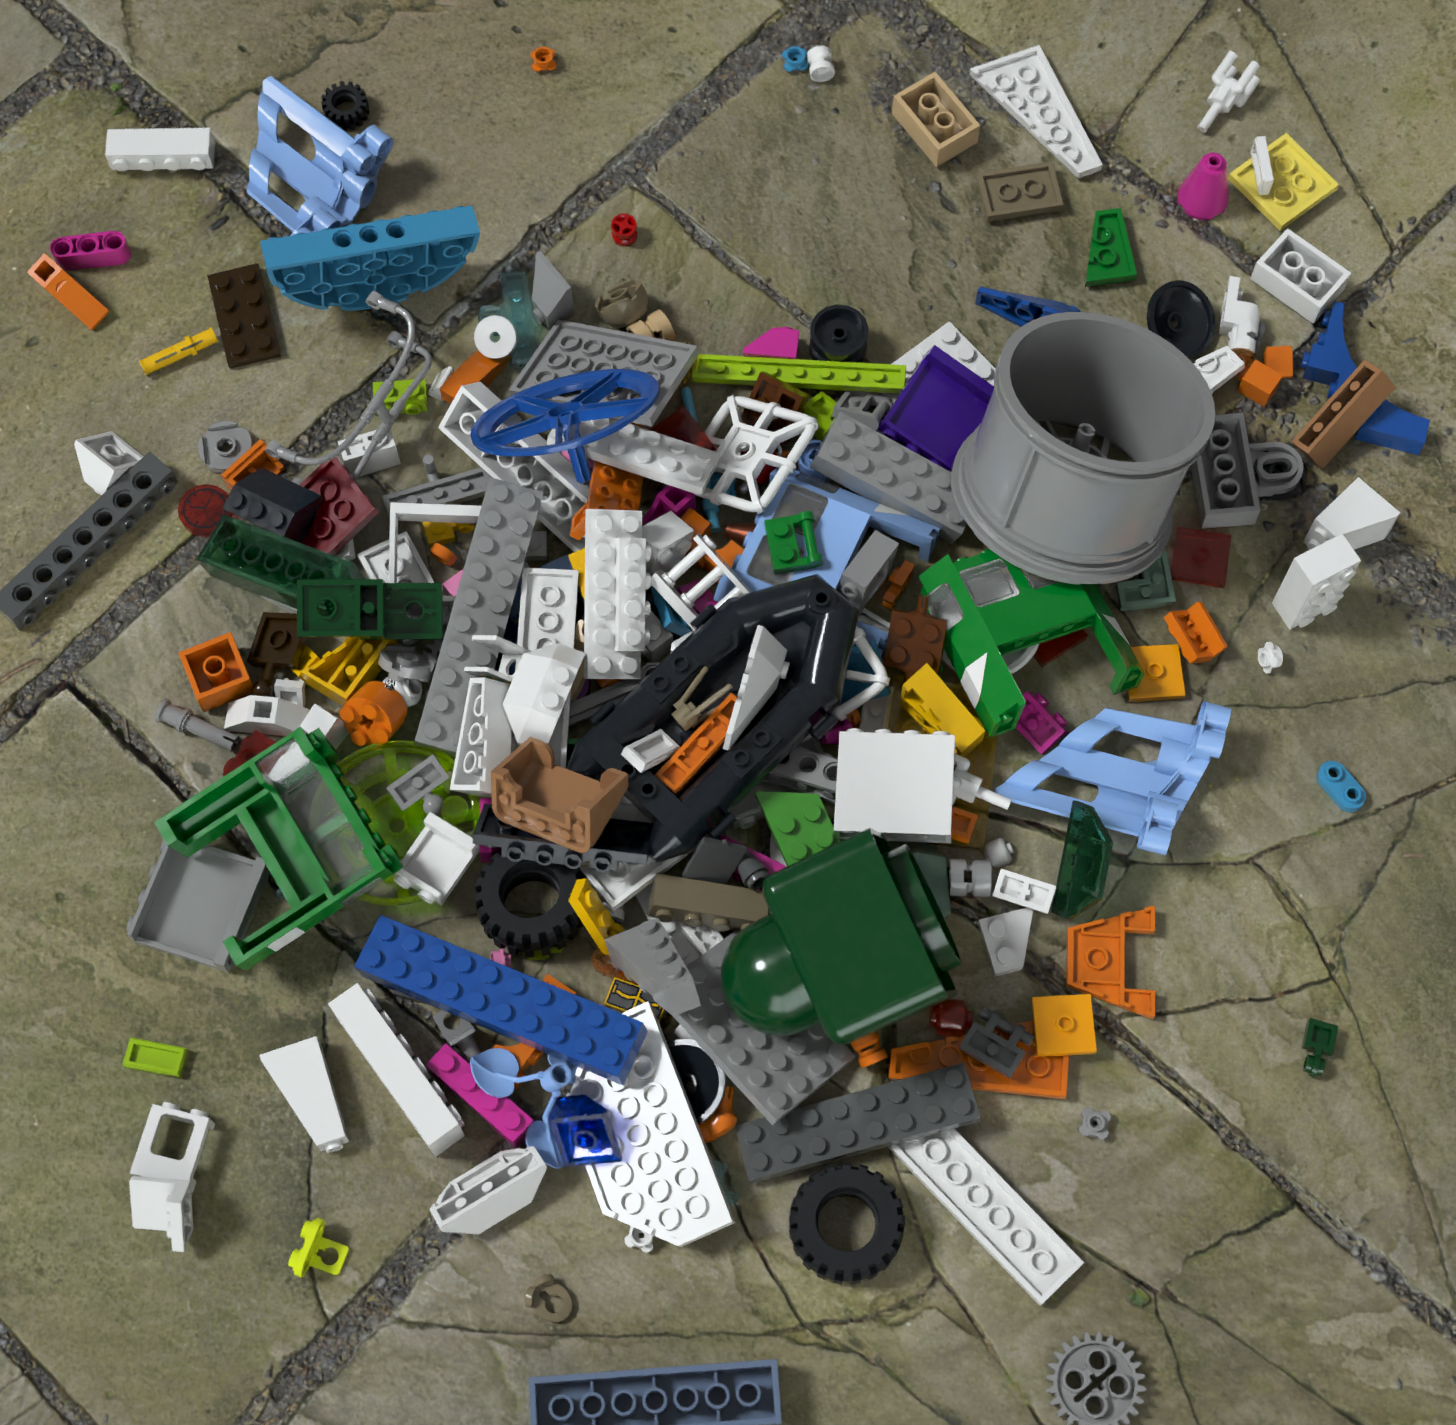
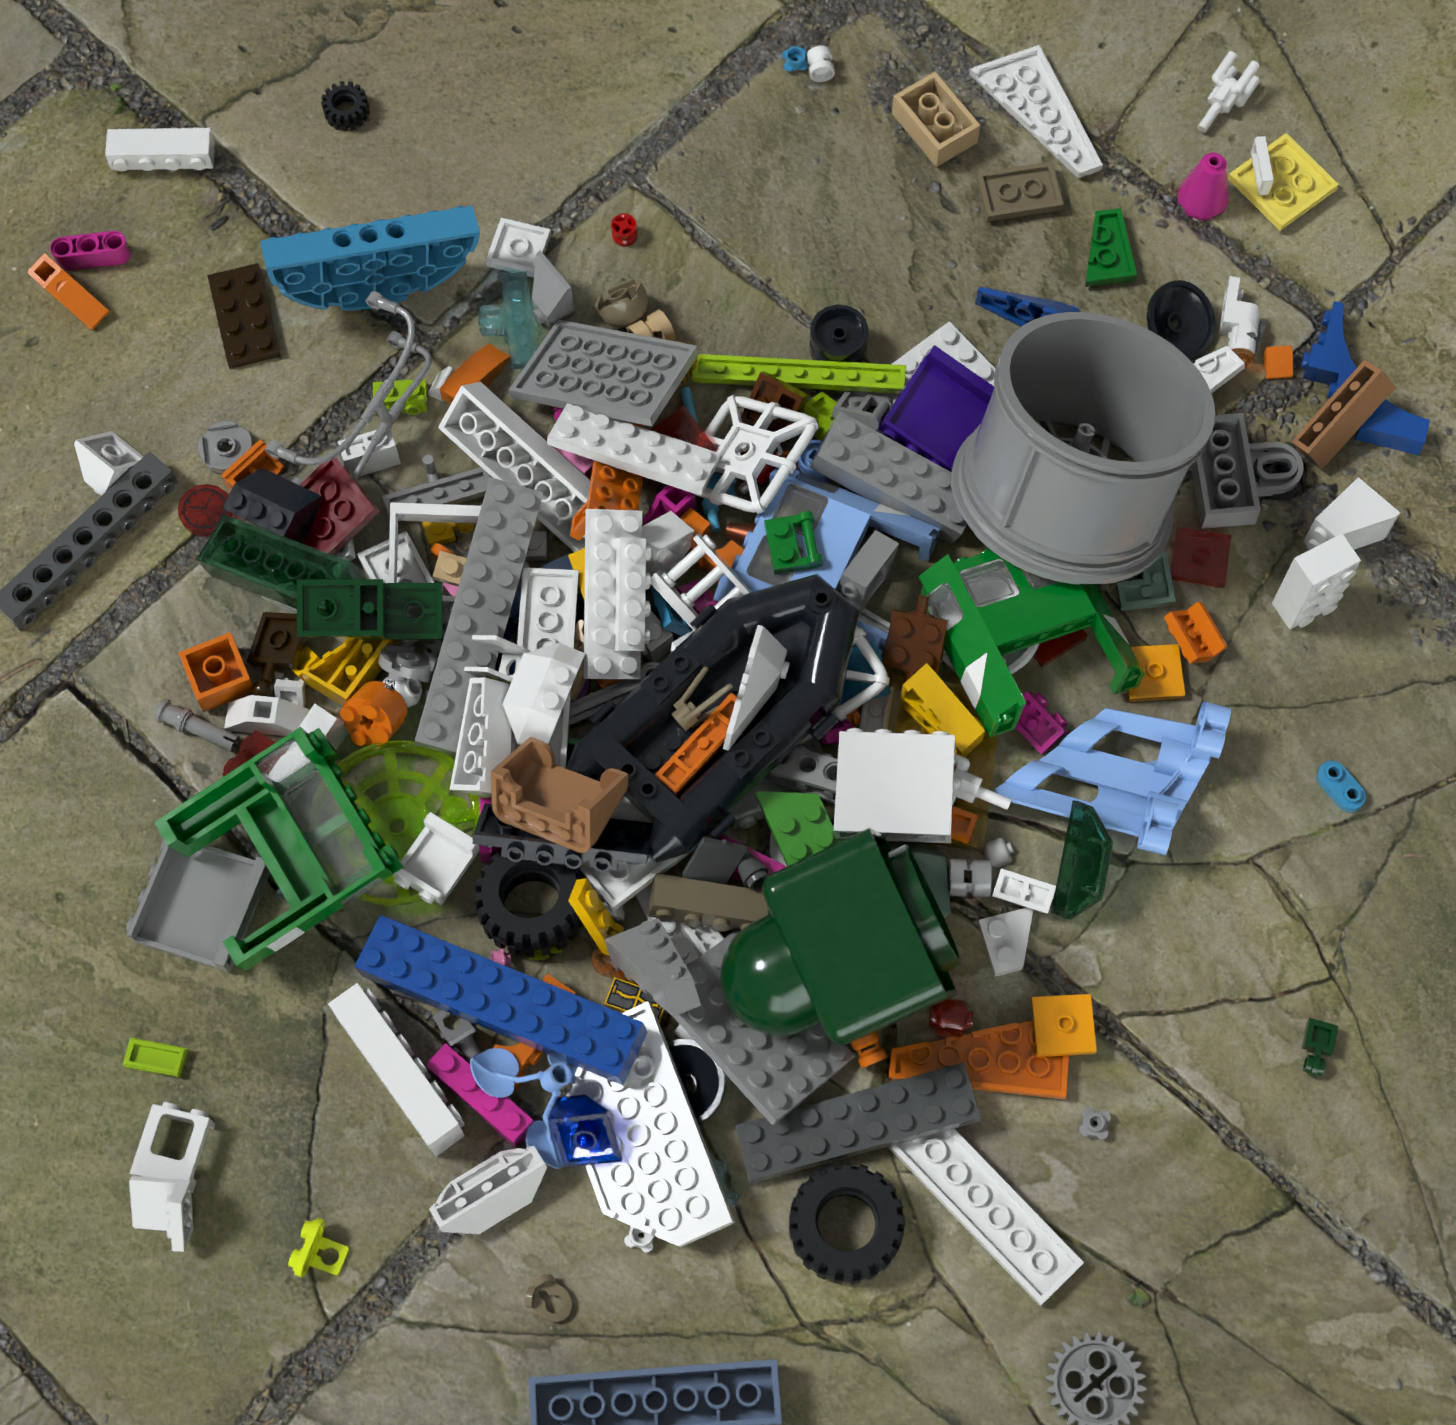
yellow pin [139,327,218,376] -> none
light blue panel [247,76,394,236] -> none
white slope [259,1036,350,1153] -> none
light grey plate [385,754,450,817] -> none
blue wheel [470,369,660,483] -> none
white piece [474,316,518,359] -> none
orange plate [531,47,557,72] -> none
white tile [621,729,680,773] -> none
orange arm [698,1086,737,1144] -> none
dark pink slope [743,327,799,359] -> none
orange plate [882,560,915,610] -> none
dark grey plate [959,1006,1035,1079] -> none
orange wing [1066,906,1155,1019] -> none
orange brick [1237,359,1283,407] -> none
white brick [1250,228,1351,324] -> none
white plate [1258,642,1283,674] -> none
none -> tan plate [432,551,467,587]
none -> white plate [486,218,551,278]

